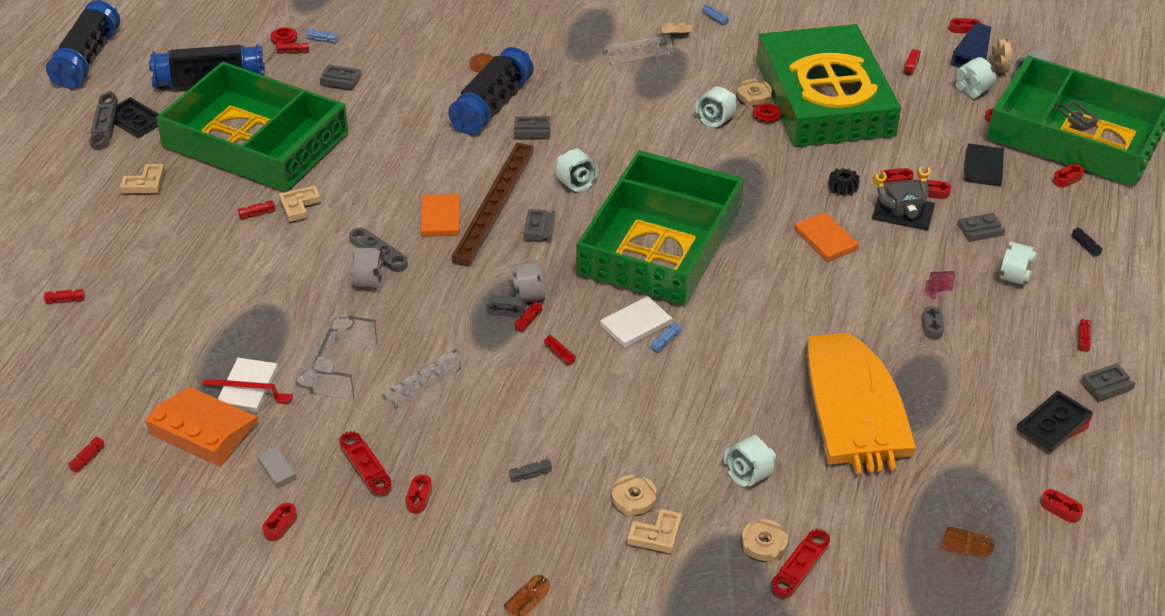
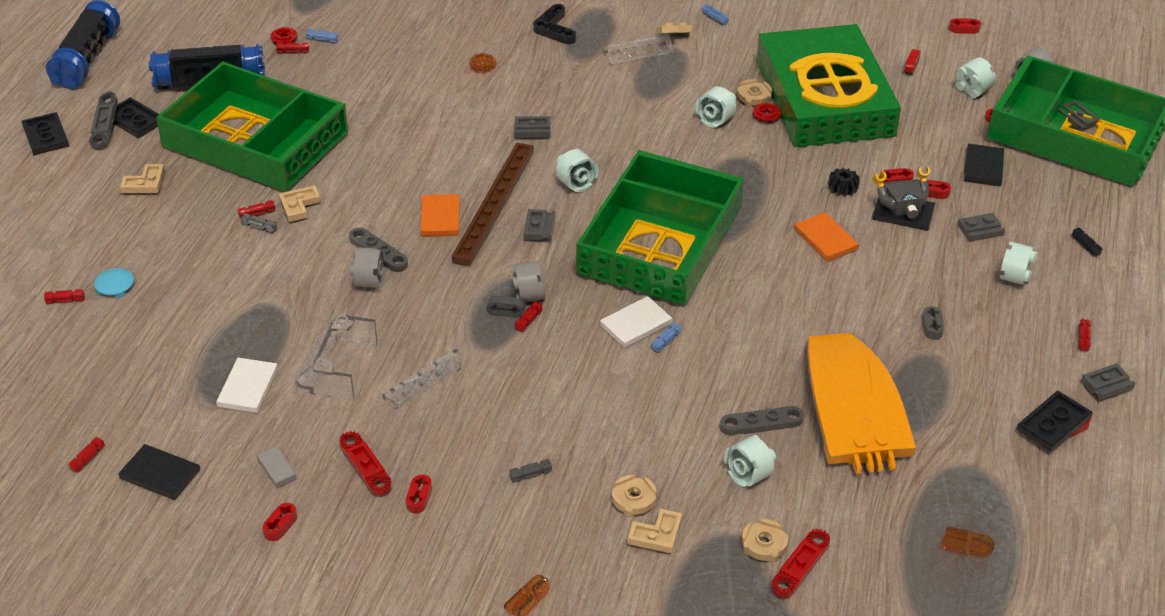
orange slope [145,387,258,467] -> none
red piece [201,379,293,404] -> none
dark grey plate [319,64,361,89] -> none
brick [448,47,534,135] -> none
red axle [544,335,576,365] -> none
clear pink bracket [926,271,956,299] -> none
dark blue slope [951,22,991,68] -> none
tan plate [992,39,1012,73] -> none
red beam [1041,489,1083,523] -> none
red beam [1052,164,1084,188] -> none
none -> black tile [21,112,70,156]
none -> medium azure dish [94,268,134,298]
none -> black tile [118,444,200,500]
none -> dark grey axle [241,213,277,233]
none -> black beam [533,4,576,44]
none -> dark grey plate [720,406,804,436]

